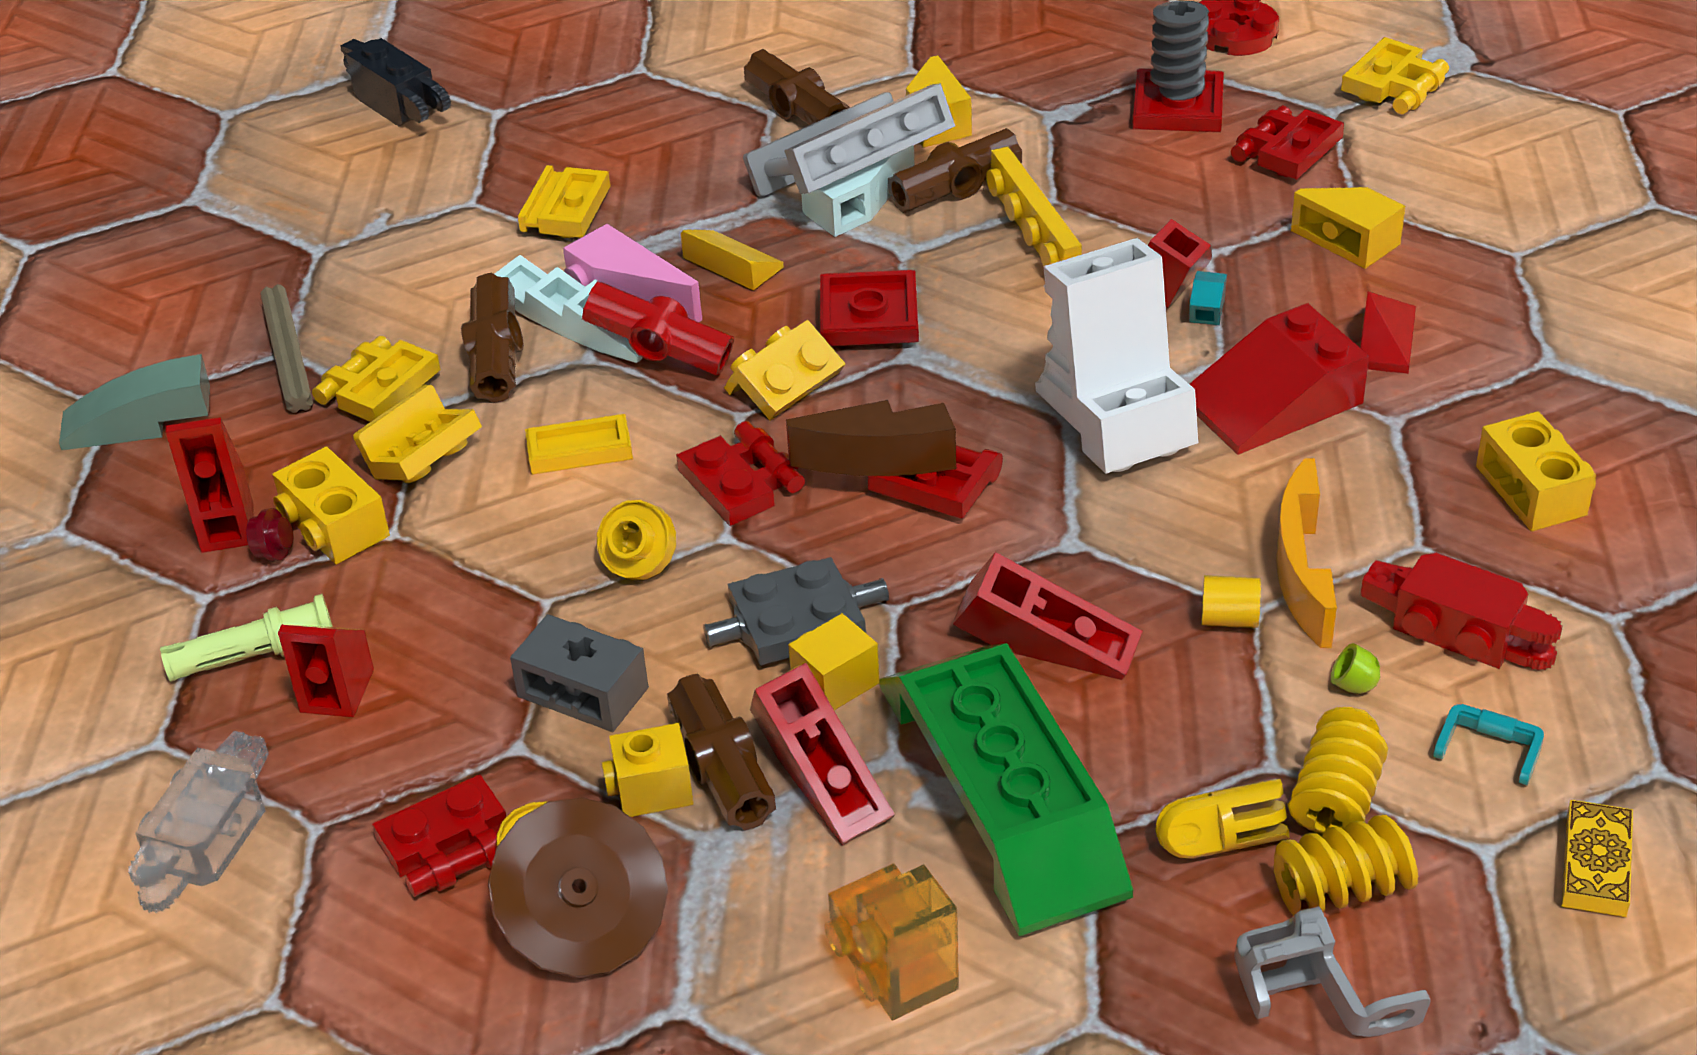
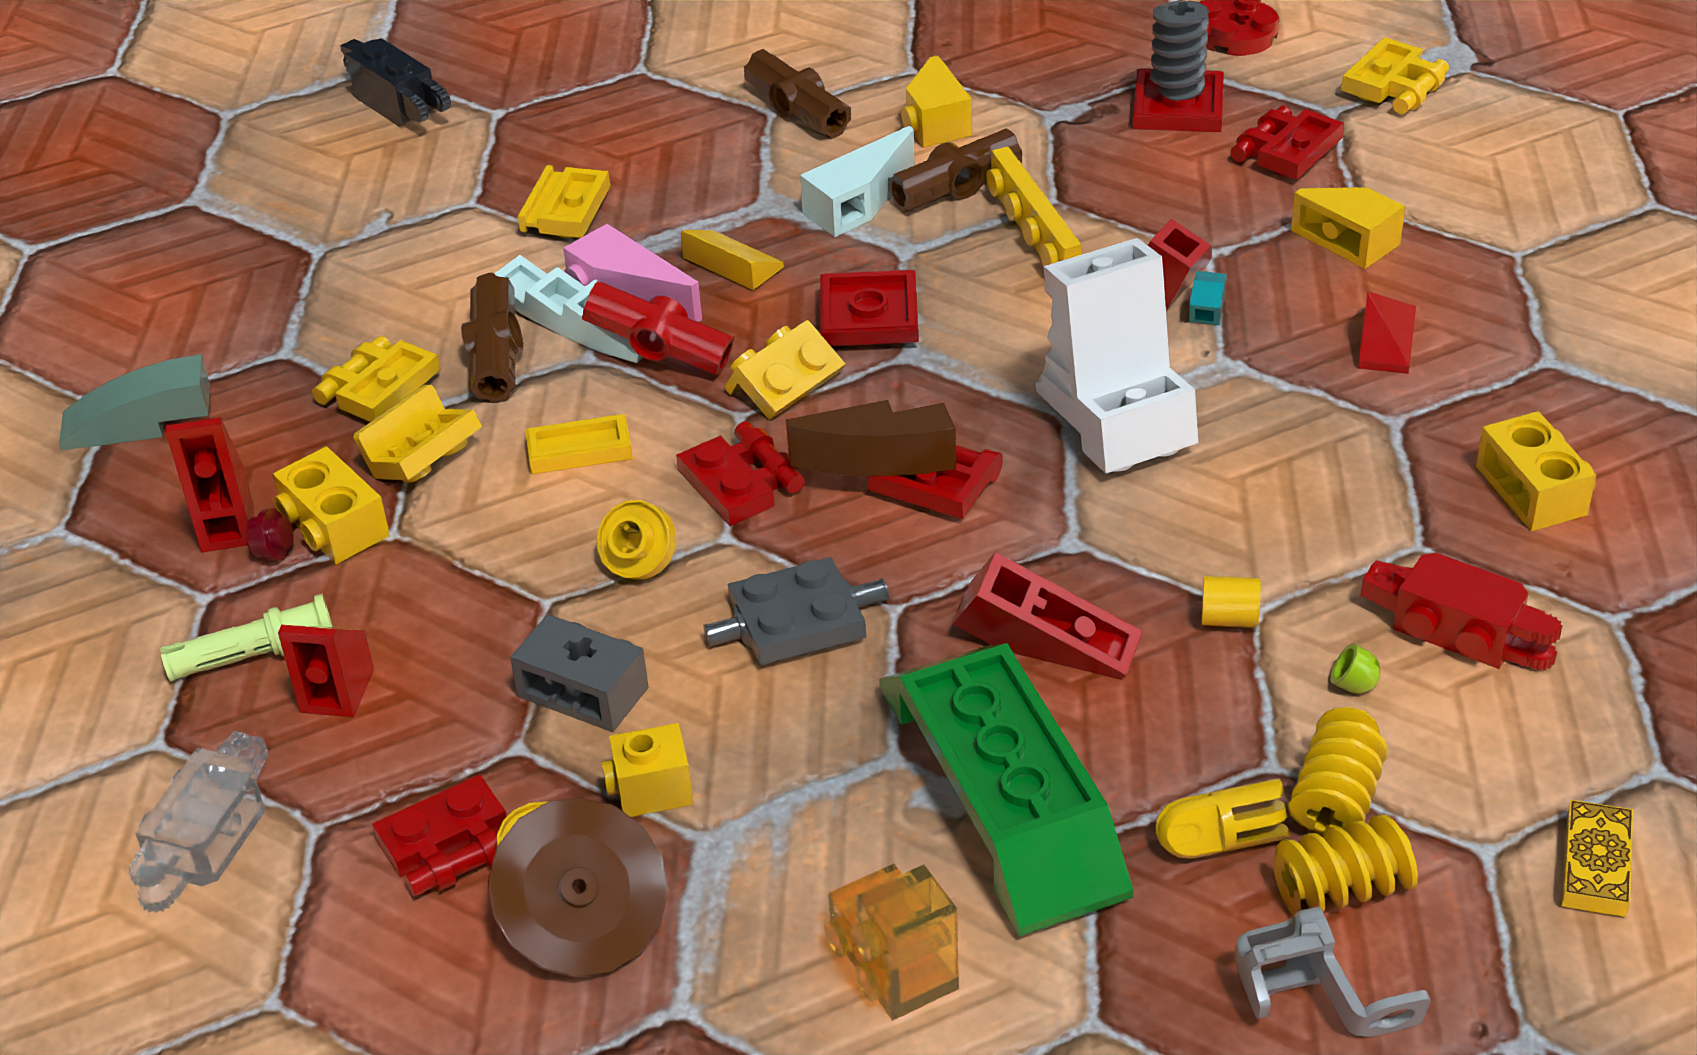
dark tan axle [260,284,313,413] -> none
reddish brown piece [667,673,776,831] -> none
light grey fence [743,83,955,196] -> none
red slope [750,663,895,845] -> none
yellow brick [788,613,879,710] -> none
red slope [1189,303,1369,455] -> none
light orange slope [1276,458,1337,648] -> none
teal piece [1433,704,1544,786] -> none

